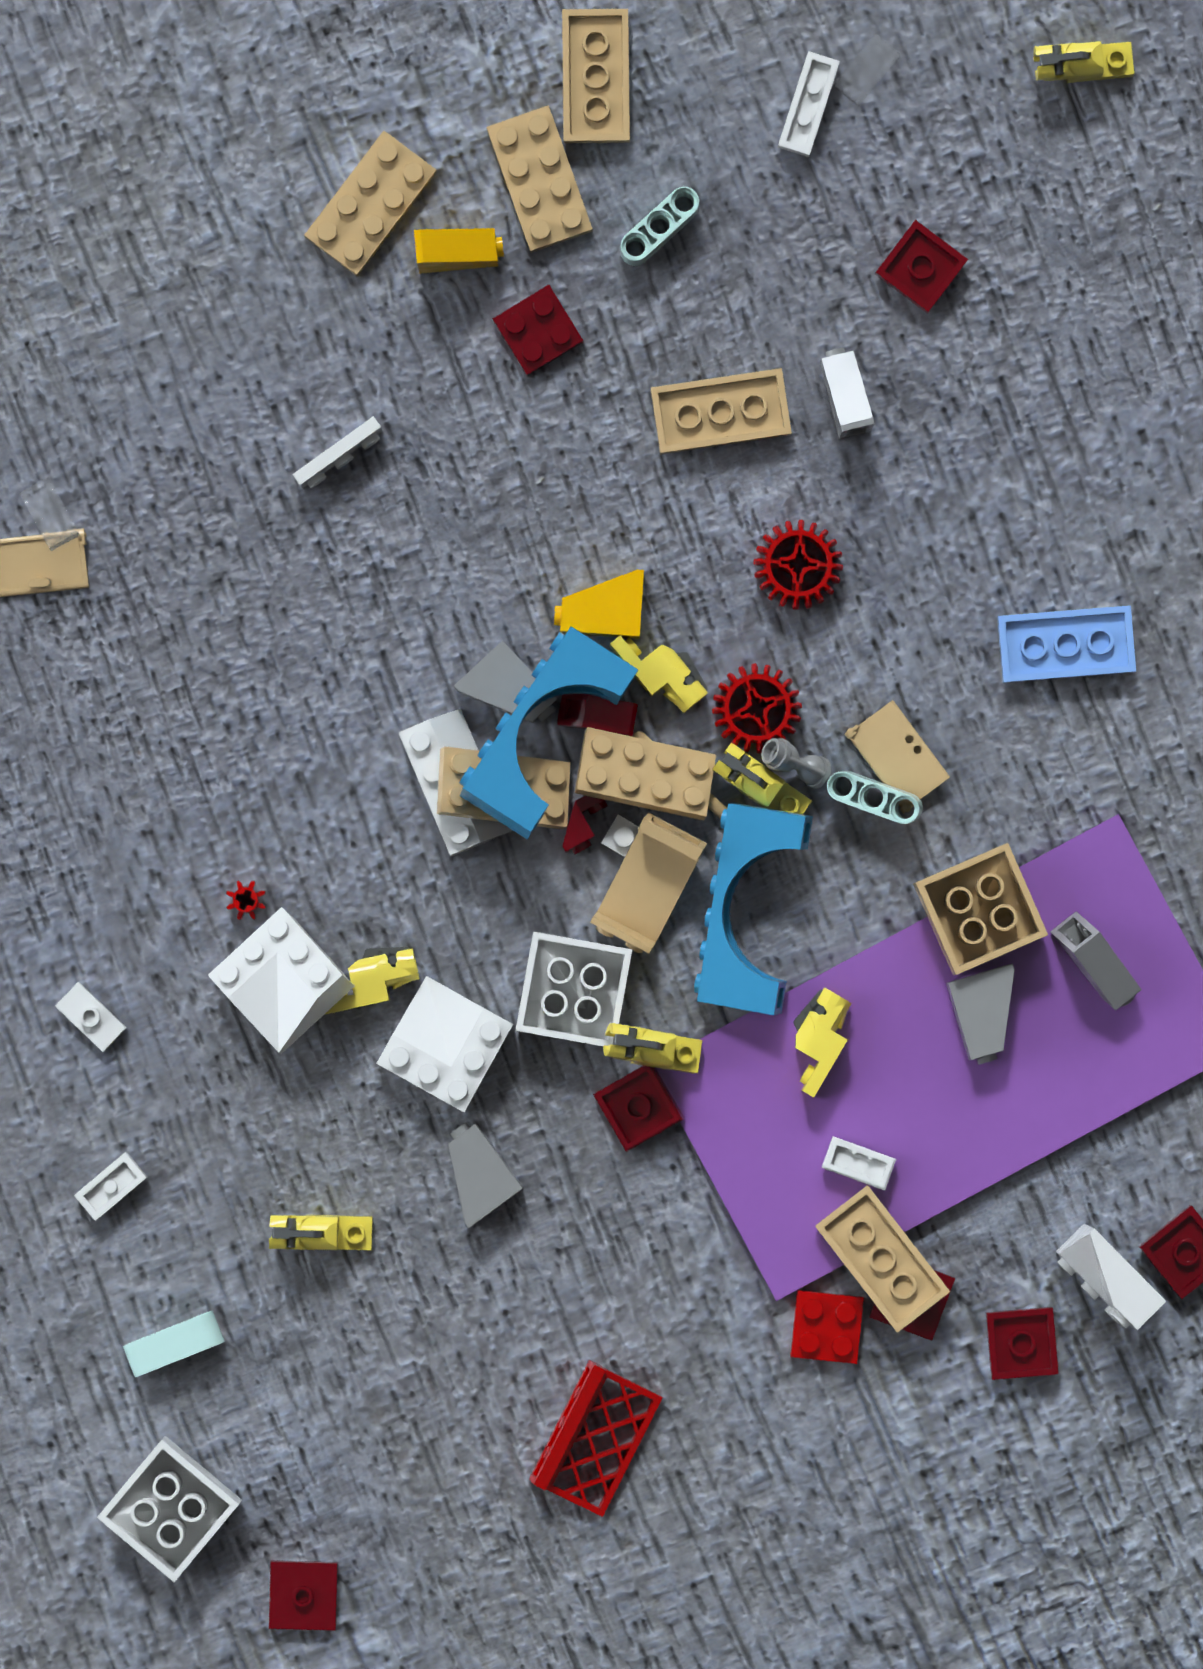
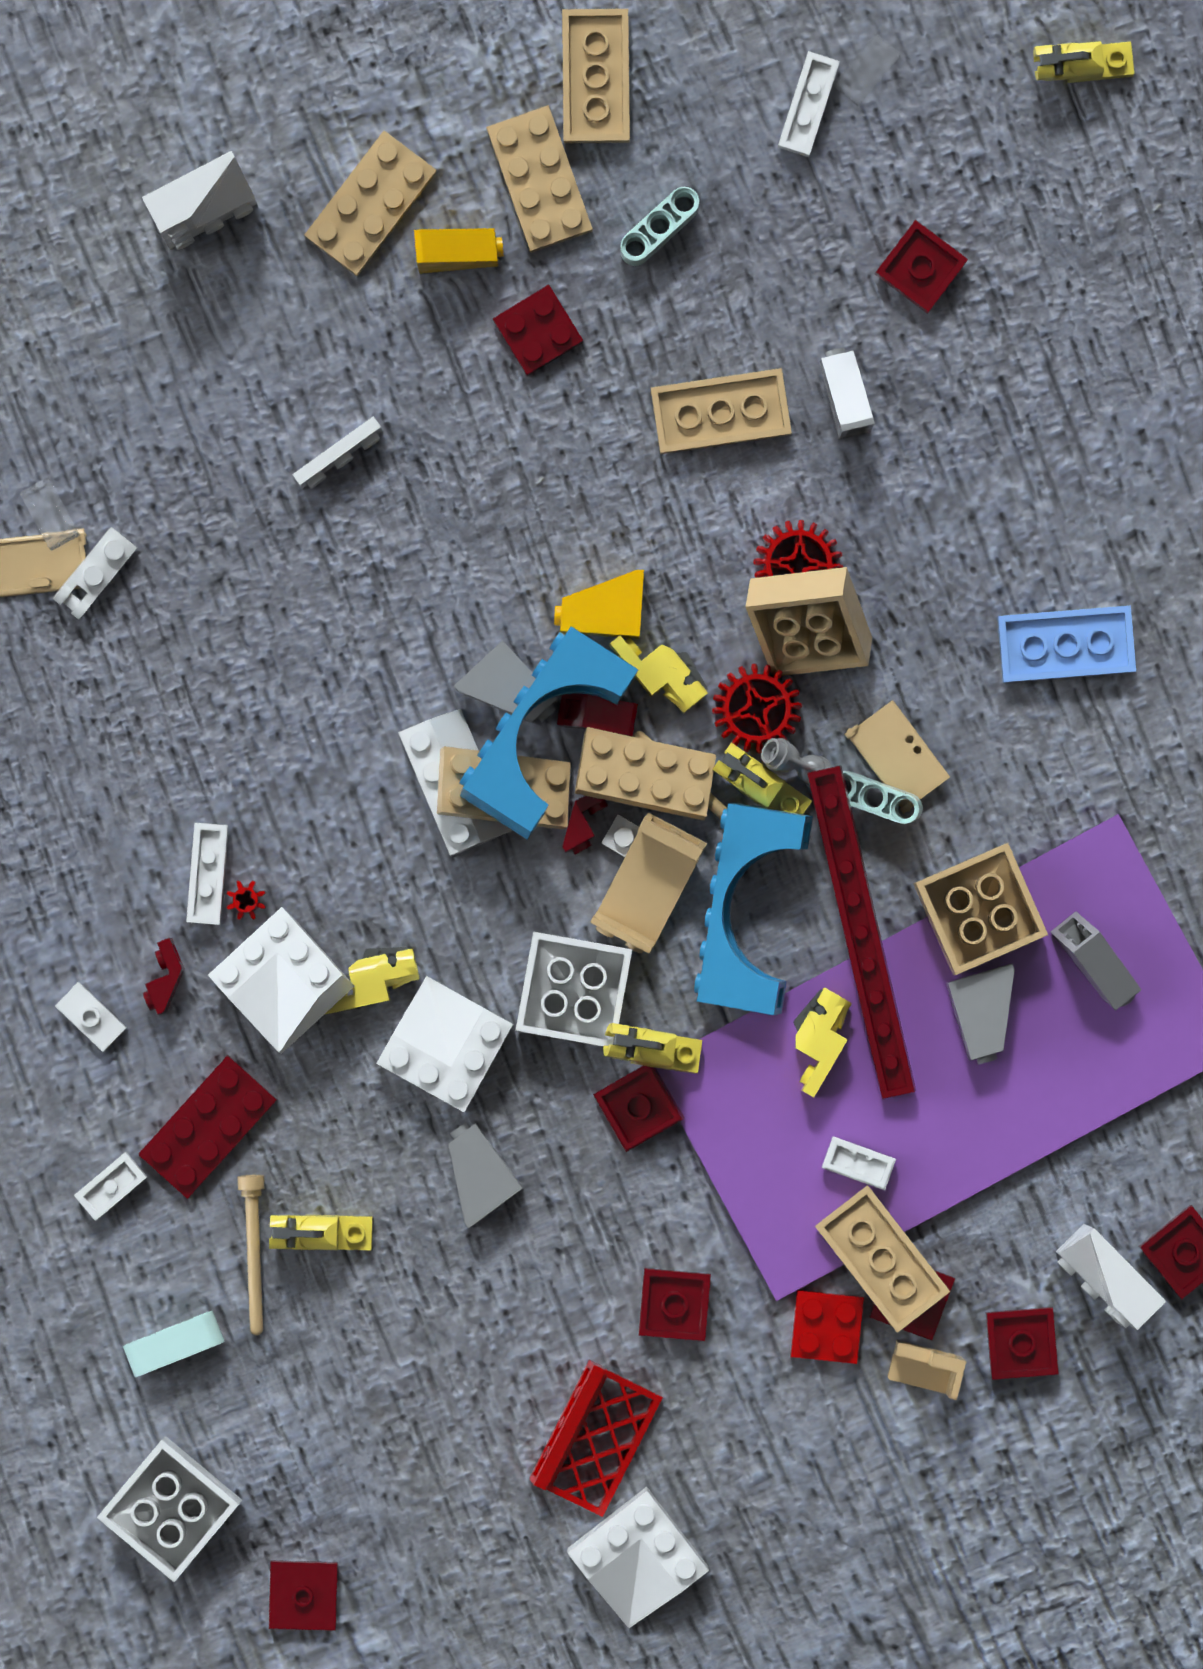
none -> white plate [53,527,137,620]
none -> dark red plate [138,1055,278,1199]
none -> white slope [142,151,257,250]
none -> dark red slope [143,938,185,1015]
none -> white plate [186,823,229,925]
none -> tan piece [237,1175,265,1336]
none -> white slope [567,1487,709,1628]
none -> dark red plate [638,1268,711,1341]
none -> tan slope [745,567,872,677]
none -> dark red plate [807,765,916,1099]
none -> tan panel [888,1340,966,1400]

